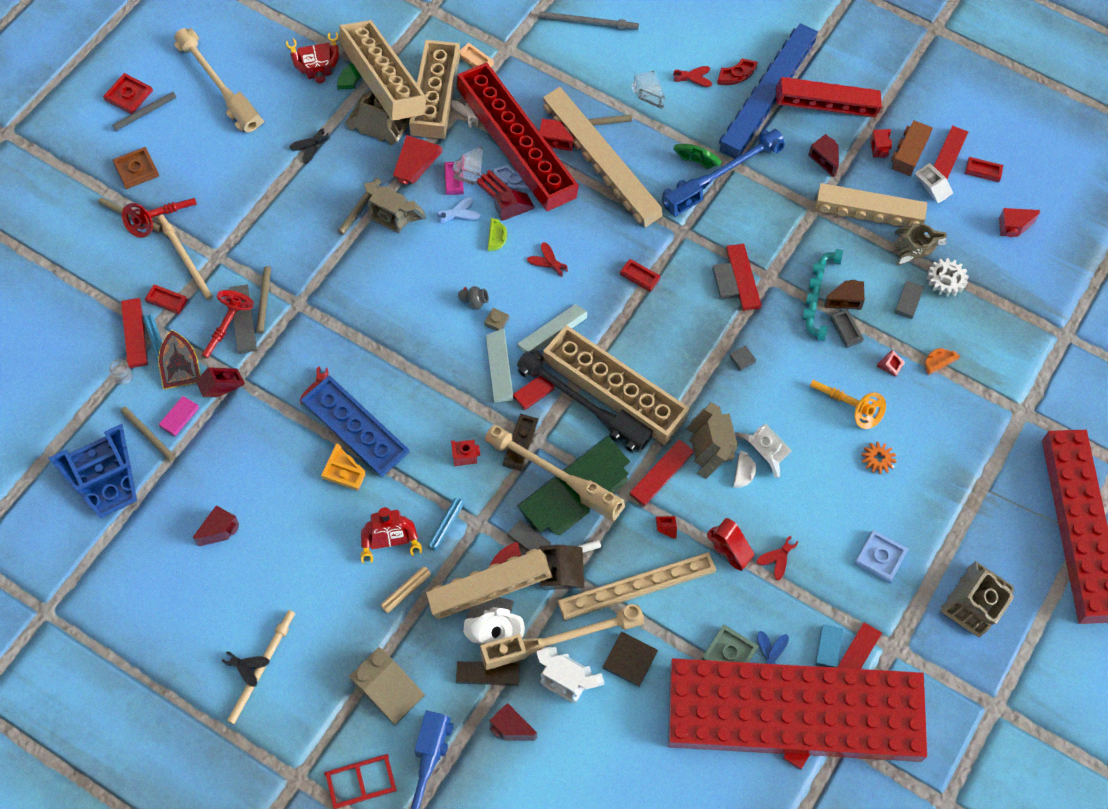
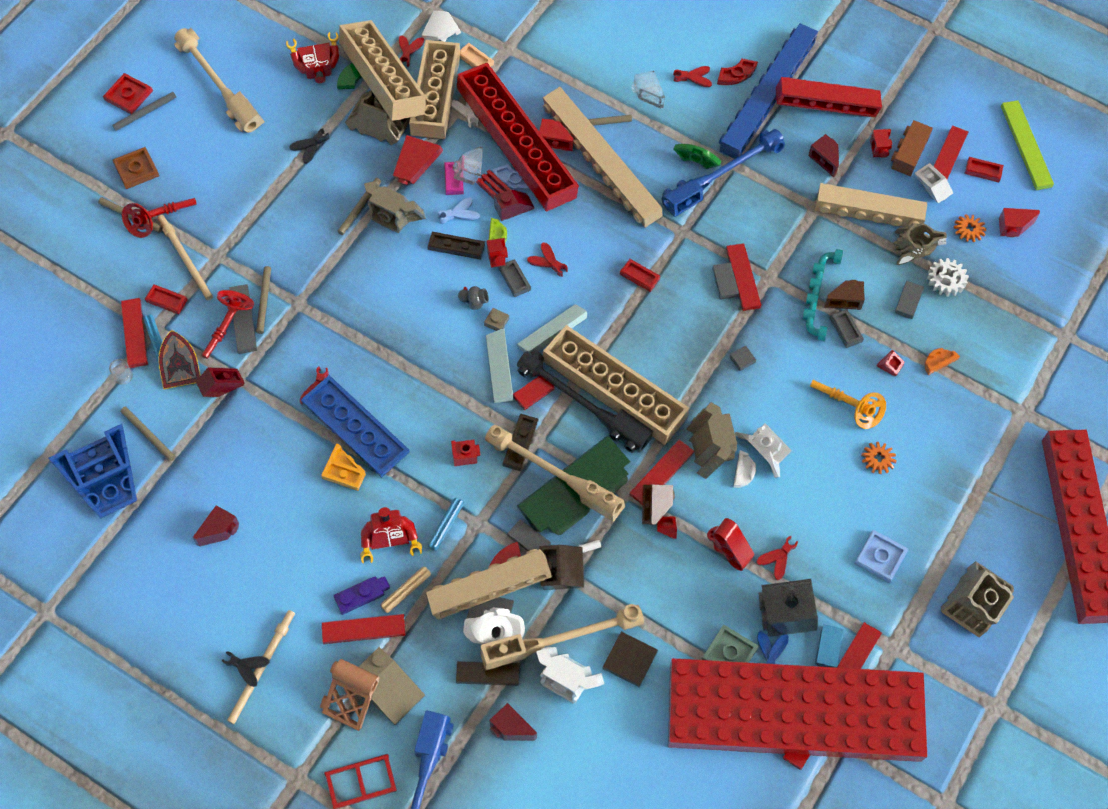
dark pink tile [159,396,199,436] -> none
flat silver bar [539,11,639,30] -> none
tan tile [557,552,716,621] -> none
none -> nougat piece [320,659,379,731]
none -> red tile [322,614,406,644]
none -> dark purple hinge [333,576,390,615]
none -> red piece [399,35,424,67]
none -> white slope [421,11,461,42]
none -> dark brown tile [428,231,485,260]
none -> red brick [486,238,508,268]
none -> dark grey tile [499,259,531,297]
none -> slope [642,484,675,525]
none -> clear smoke brick [758,579,818,637]
none -> orange gear [954,214,986,242]
none -> lime tile [1001,100,1054,190]

